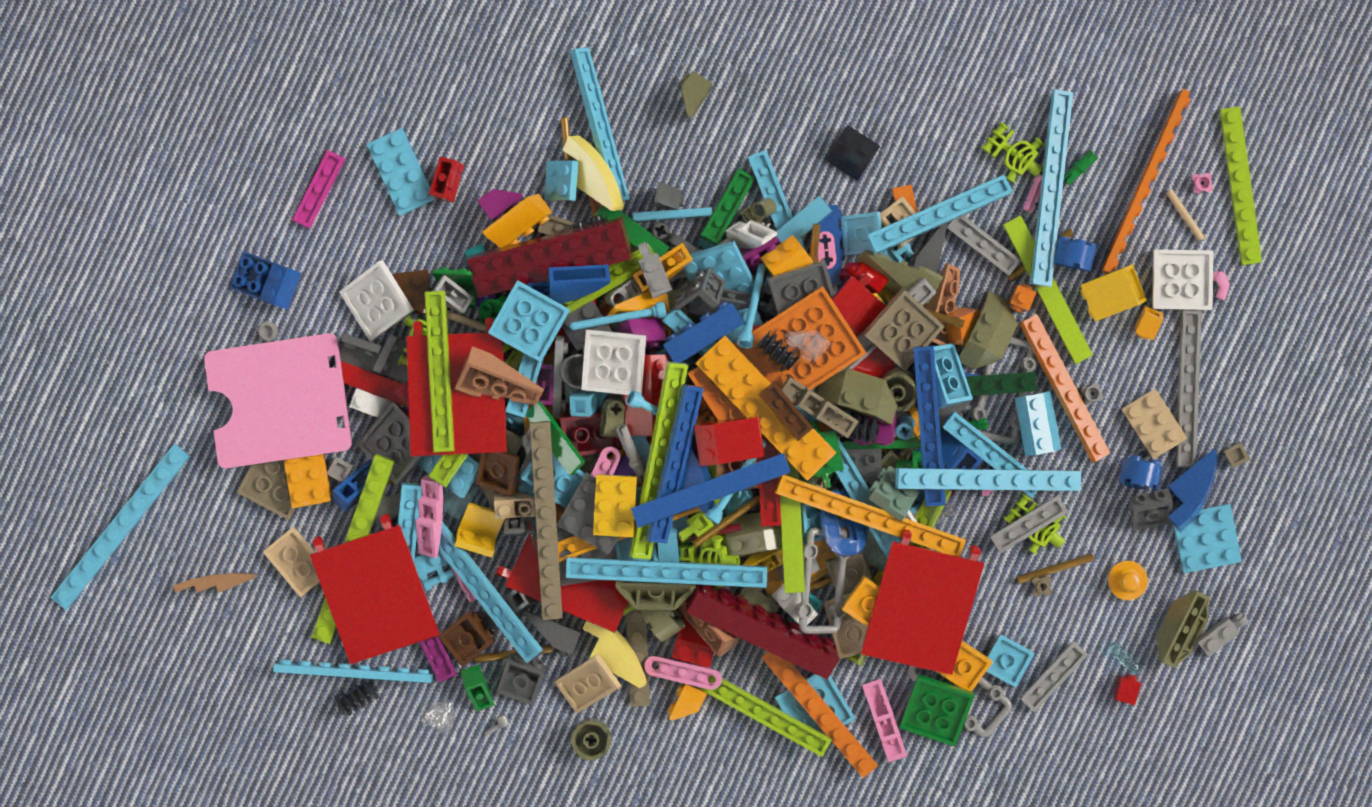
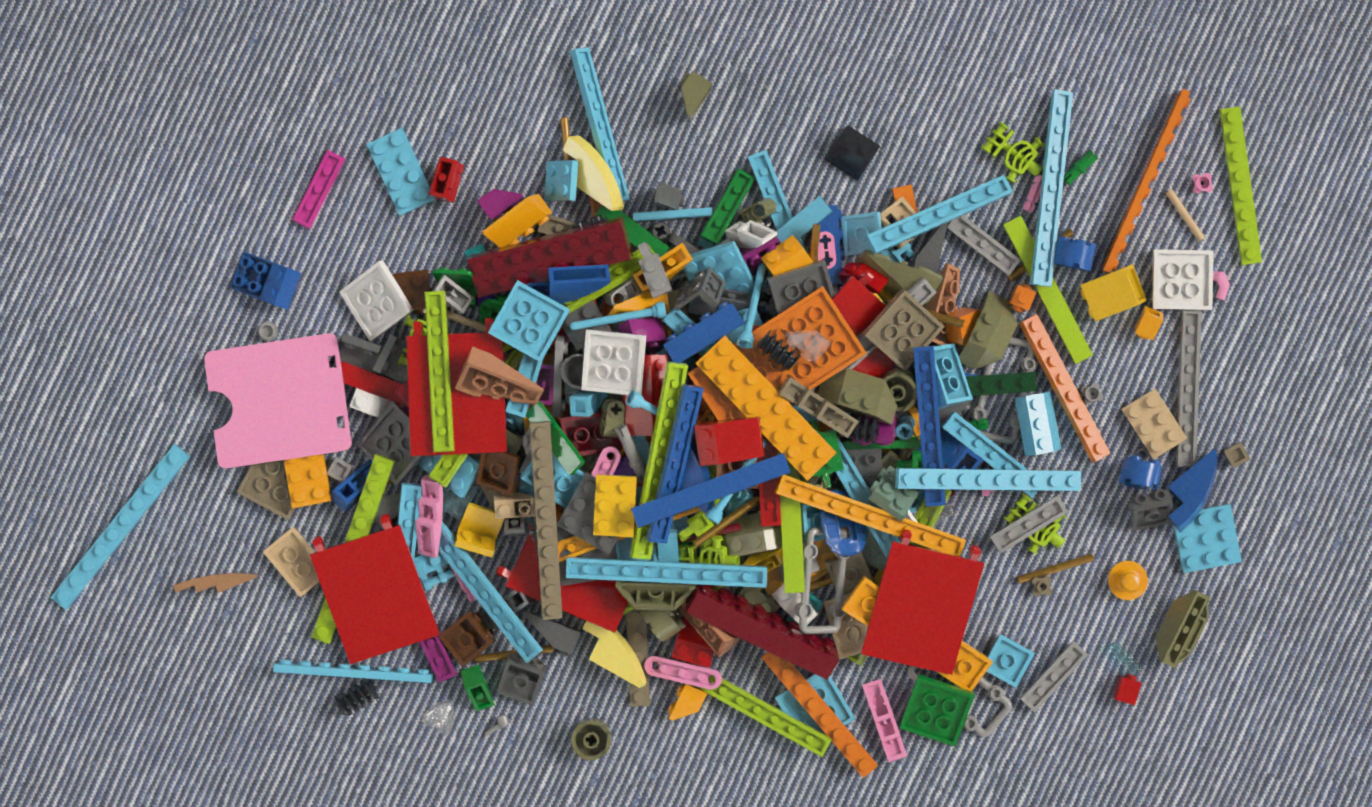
tan plate [554,654,621,713] -> none
reddish brown plate [758,382,813,441] -> none
light grey plate [1195,612,1249,657] -> none

